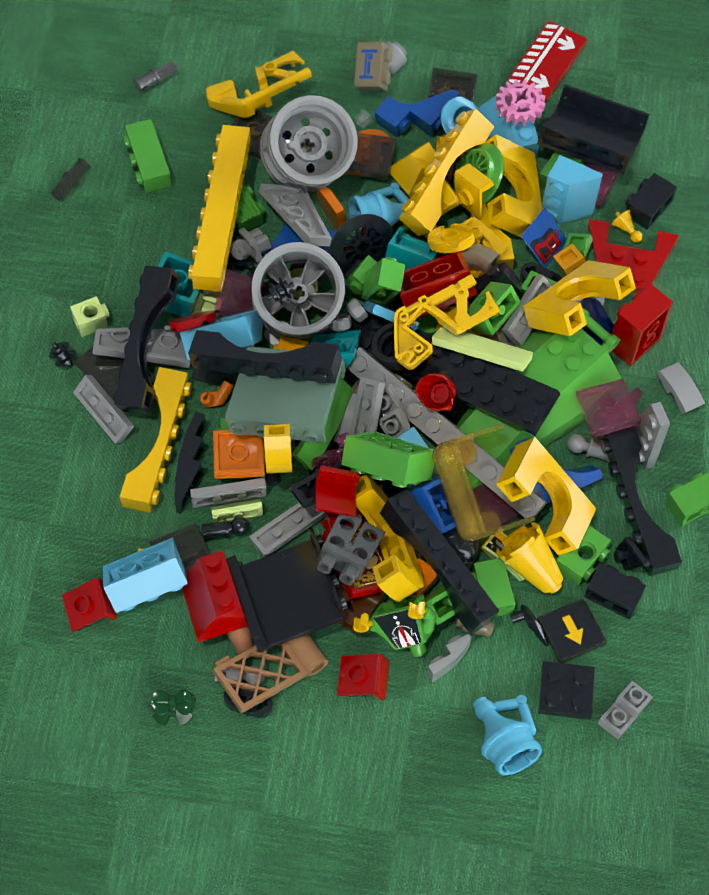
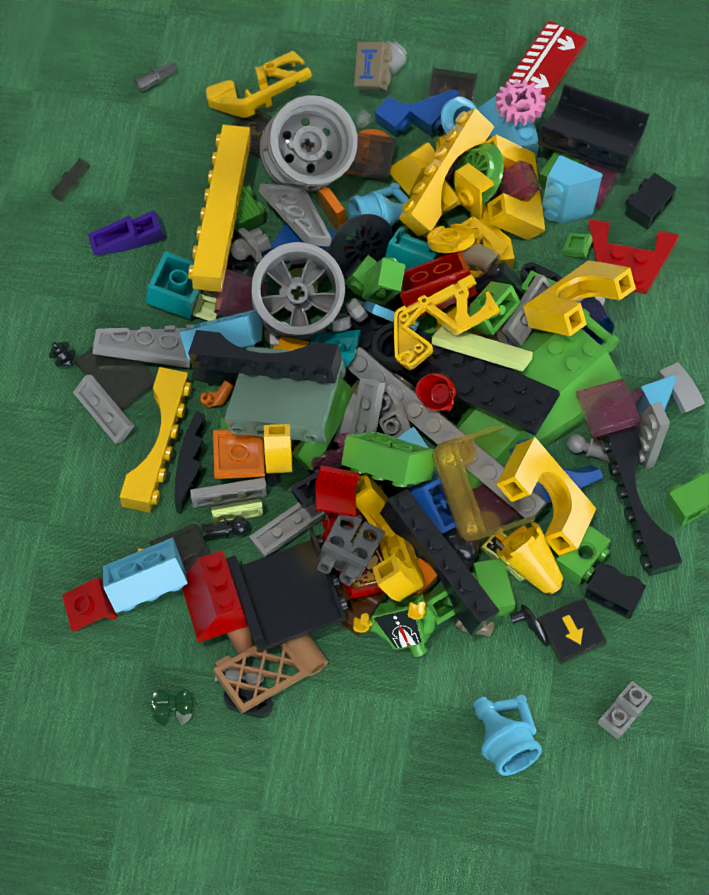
yellowish green brick [70,296,110,337] -> none
black arch [114,266,180,415] -> none
bright green brick [123,119,171,193] -> none
red tile [169,310,217,332] -> none
black wheel [267,278,294,305] -> none
red piece [337,653,389,700] -> none
light grey slope [427,634,471,682] -> none
sticker [522,208,567,268] -> none
black plate [538,661,595,720] -> none
light orange brick [553,243,586,277] -> none
yellow piece [611,210,643,243] -> none
red brick [611,284,673,367] -> none
black piece [613,537,648,571] -> none
none -> dark purple slope [88,210,167,255]
none -> clear pink brick [490,160,542,201]
none -> medium azure slope [634,375,677,417]

